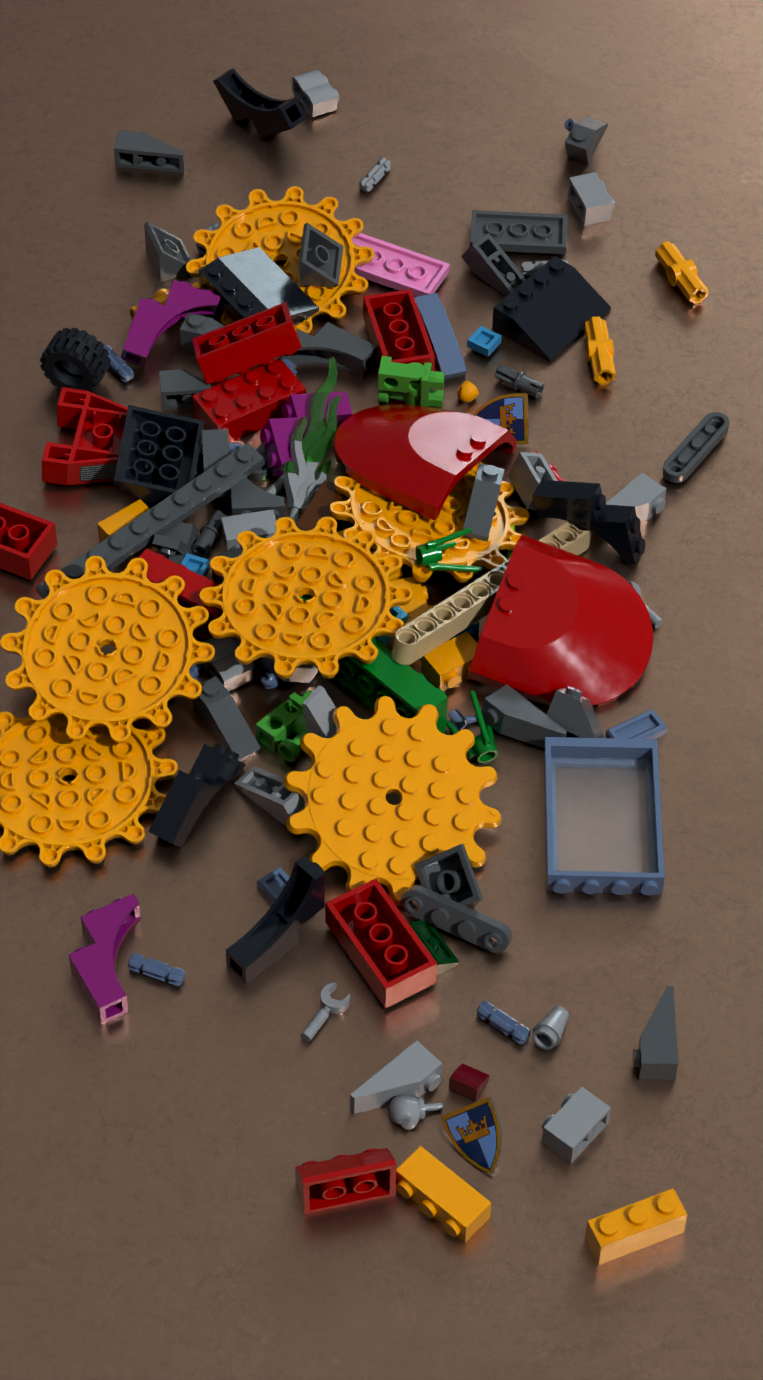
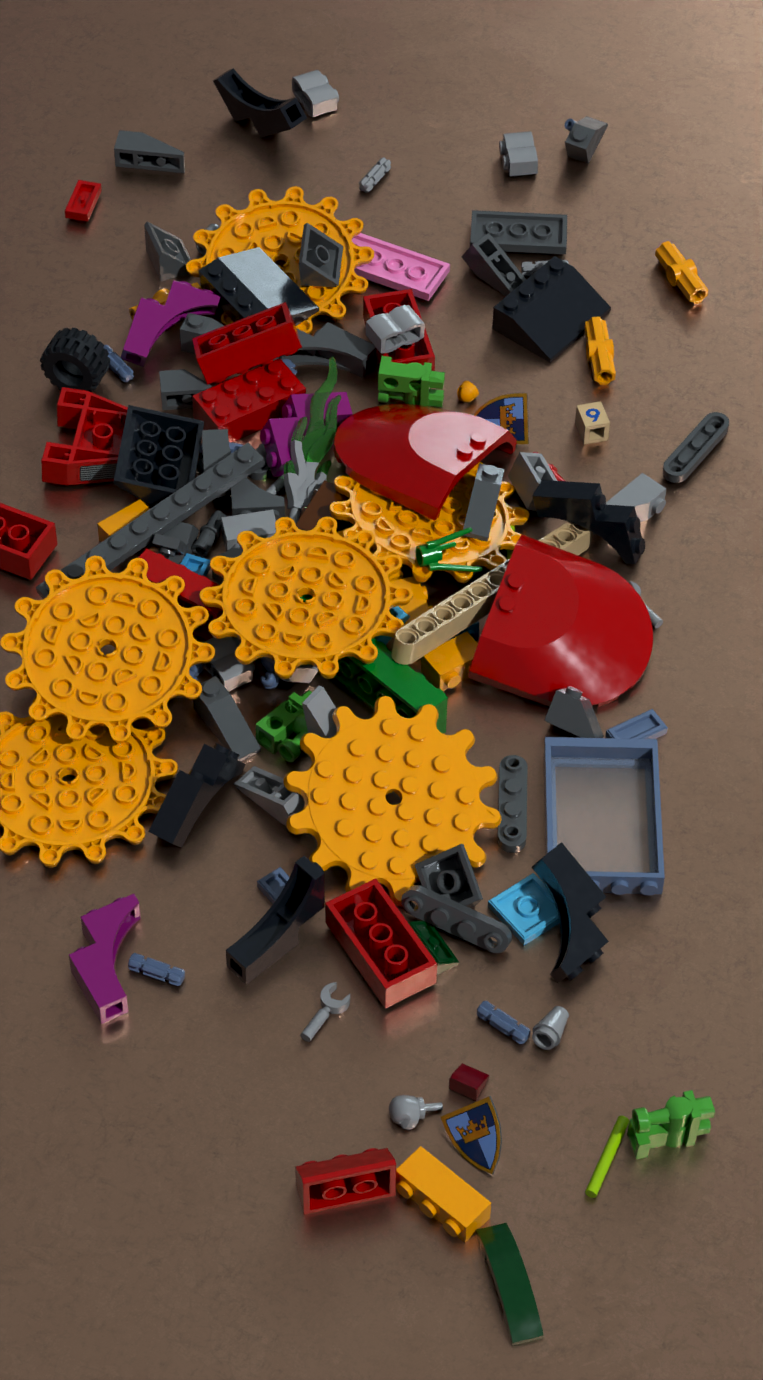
light grey slope [350,1041,442,1114] -> none
sand blue slope [414,293,467,379] -> none
green plant [446,690,498,763] -> none
sand blue hand [448,709,478,731] -> none
dark azure plate [467,326,502,357] -> none
dark grey slope [481,684,567,748] -> none
dark grey axle [495,365,544,399] -> none
light grey brick [542,1087,611,1164] -> none
light grey brick [568,172,615,226] -> none
light orange brick [585,1188,688,1265] -> none
dark grey slope [633,986,678,1080] -> none
none -> red plate [65,180,102,222]
none -> light grey brick [366,305,425,353]
none -> dark green slope [476,1223,544,1346]
none -> medium azure tile [488,873,560,945]
none -> dark grey plate [497,755,528,853]
none -> light grey brick [499,131,538,176]
none -> black arch [532,842,609,983]
none -> tan brick [575,401,610,445]
none -> lime bar [585,1115,630,1198]
none -> bright green hips [627,1090,715,1159]

